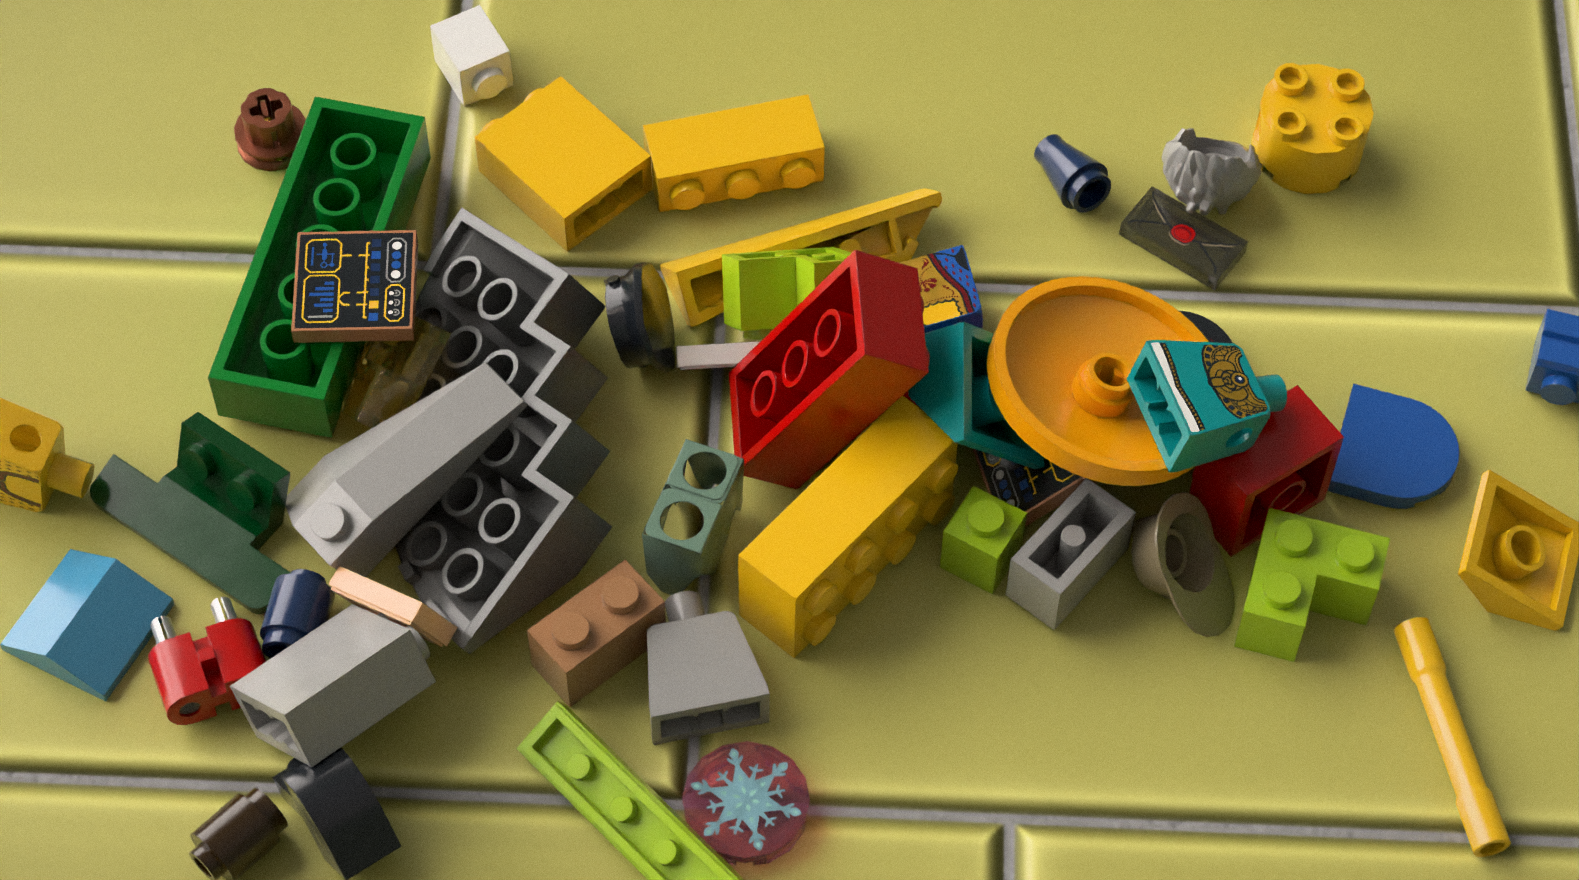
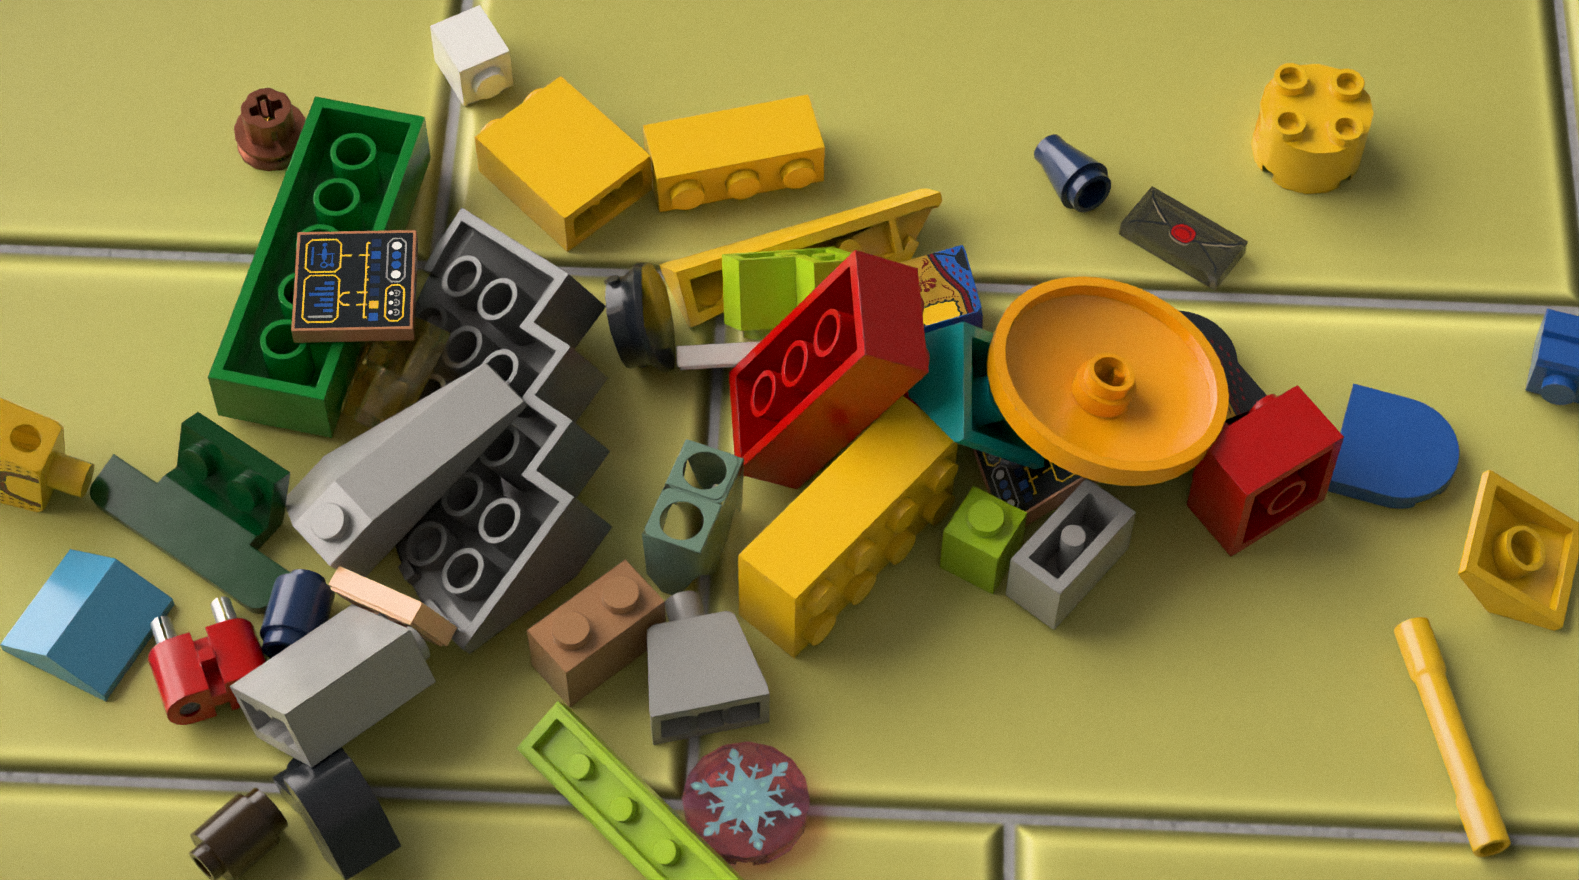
teal torso [1127,340,1287,473] -> none
dark tan piece [1131,492,1234,637] -> none
light grey hair [1161,128,1262,216] -> none
lime brick [1234,508,1390,662] -> none

